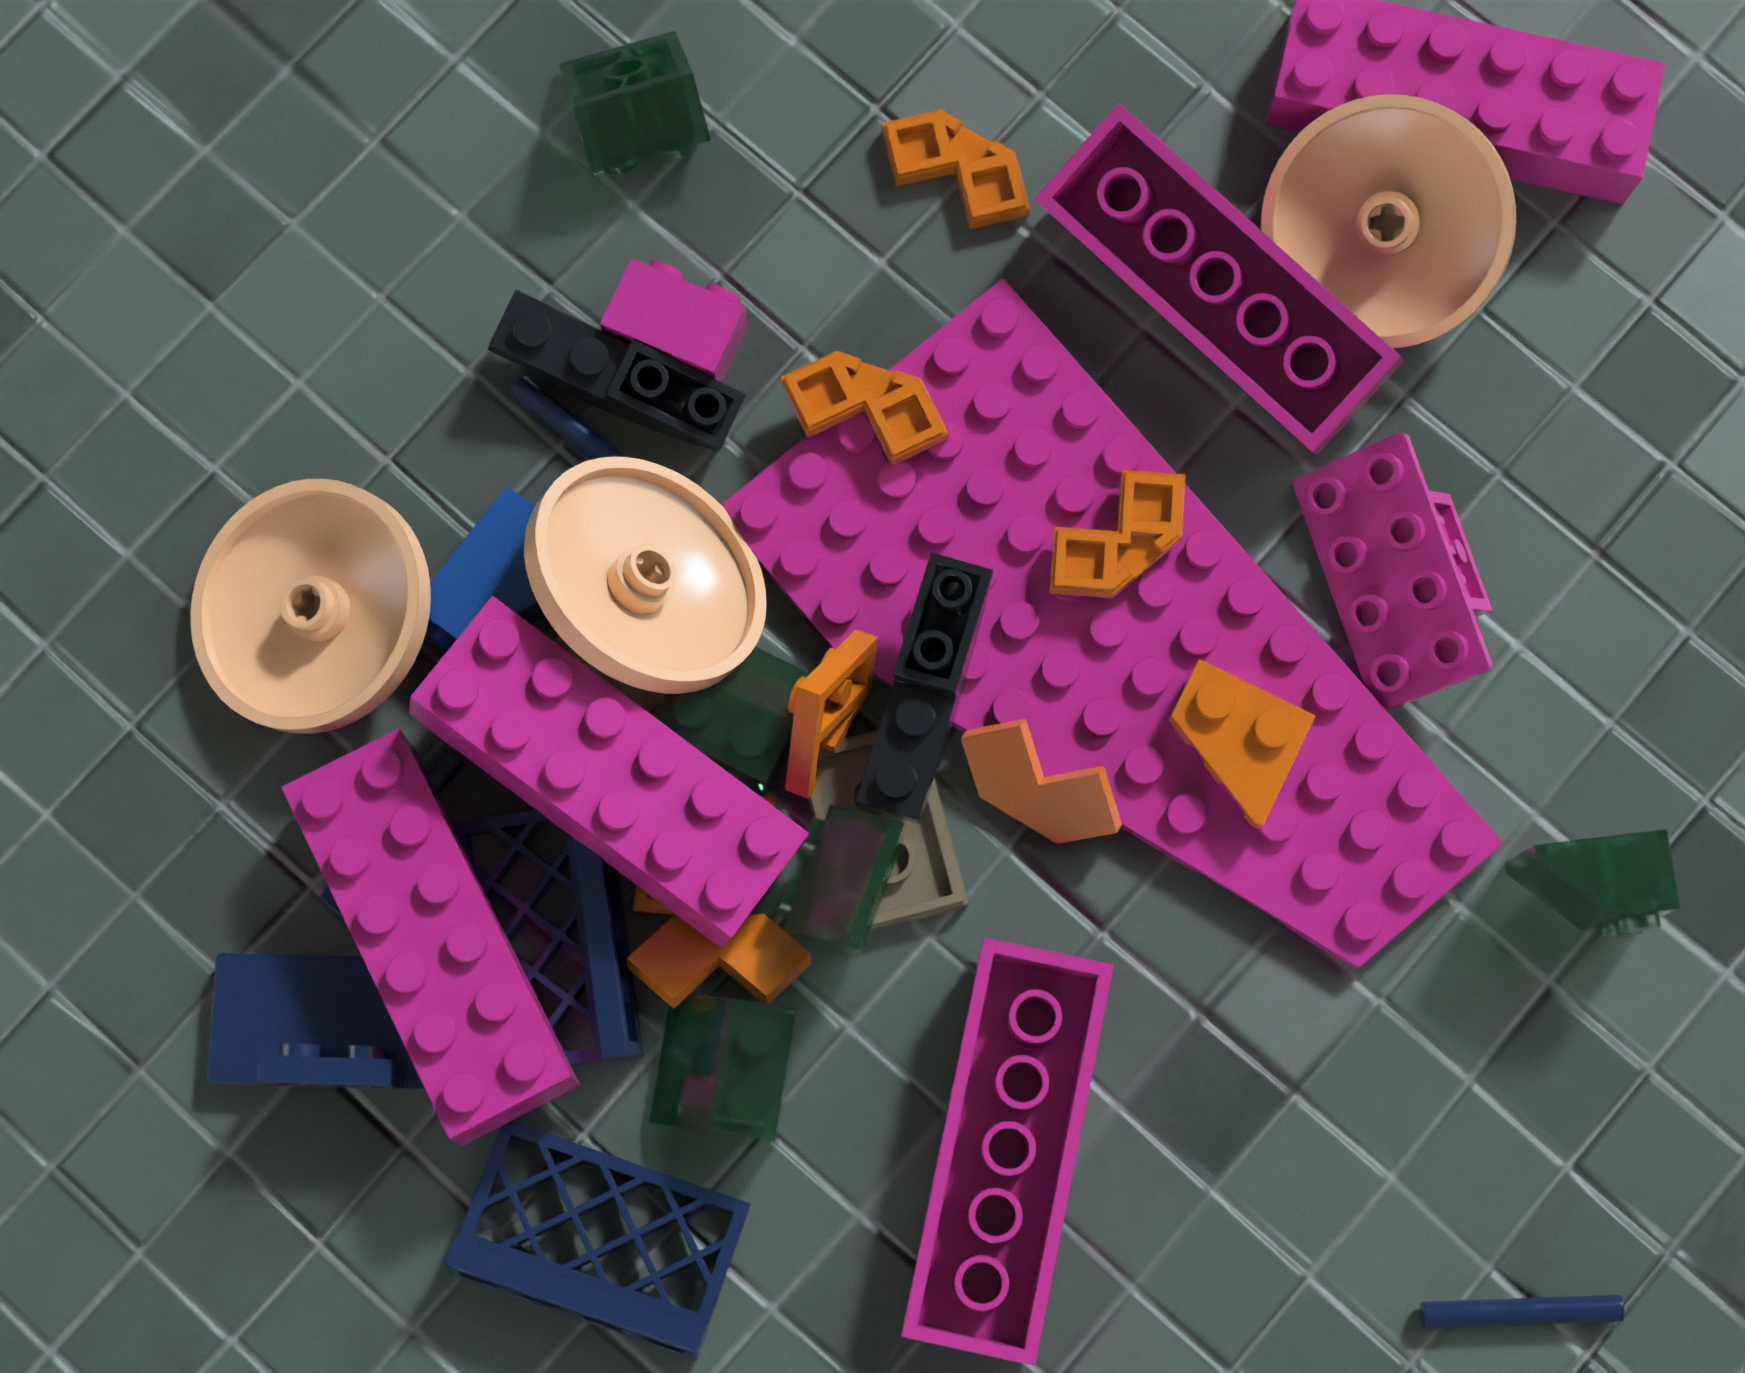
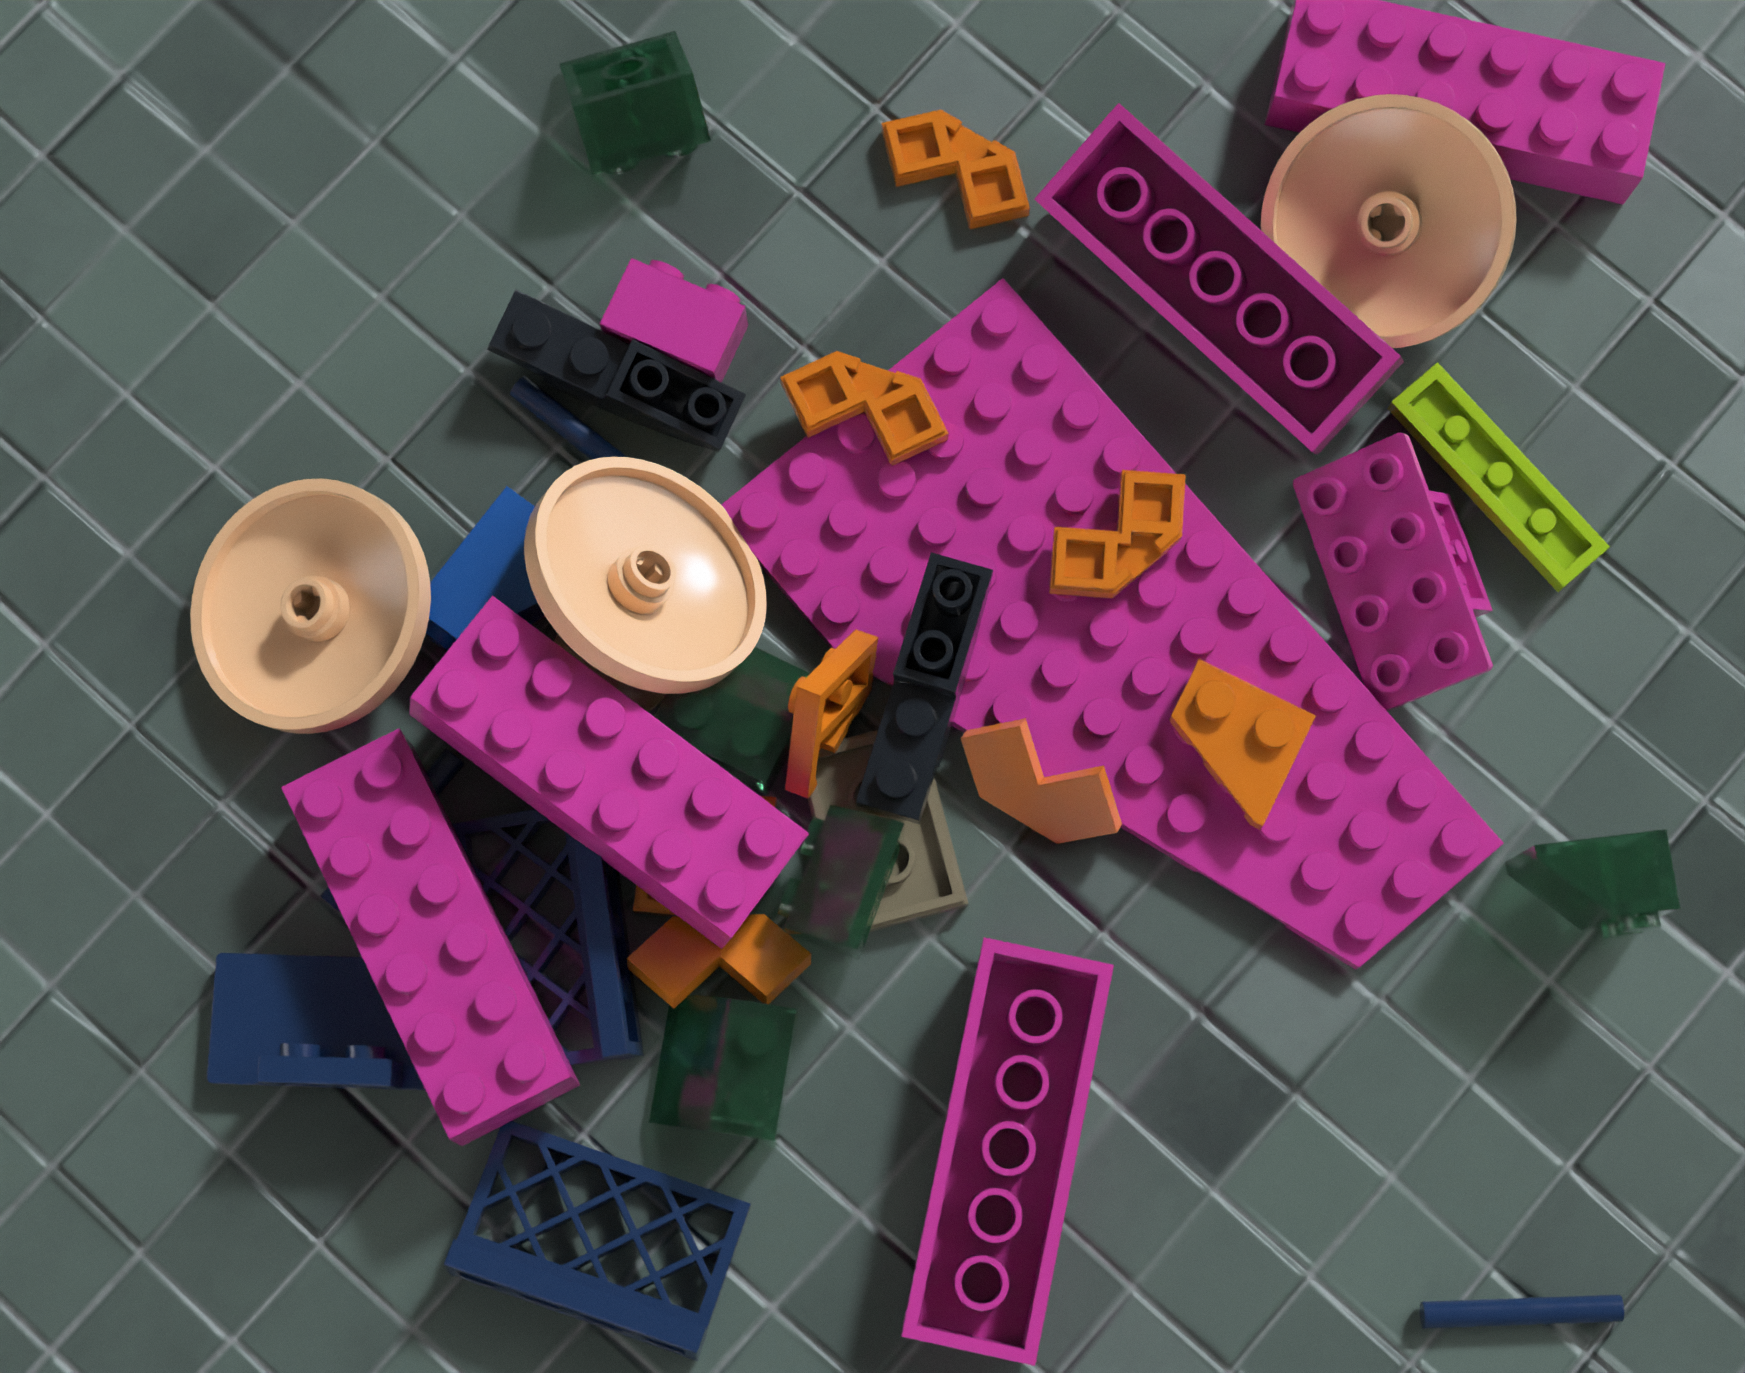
none -> lime plate [1387,362,1610,592]

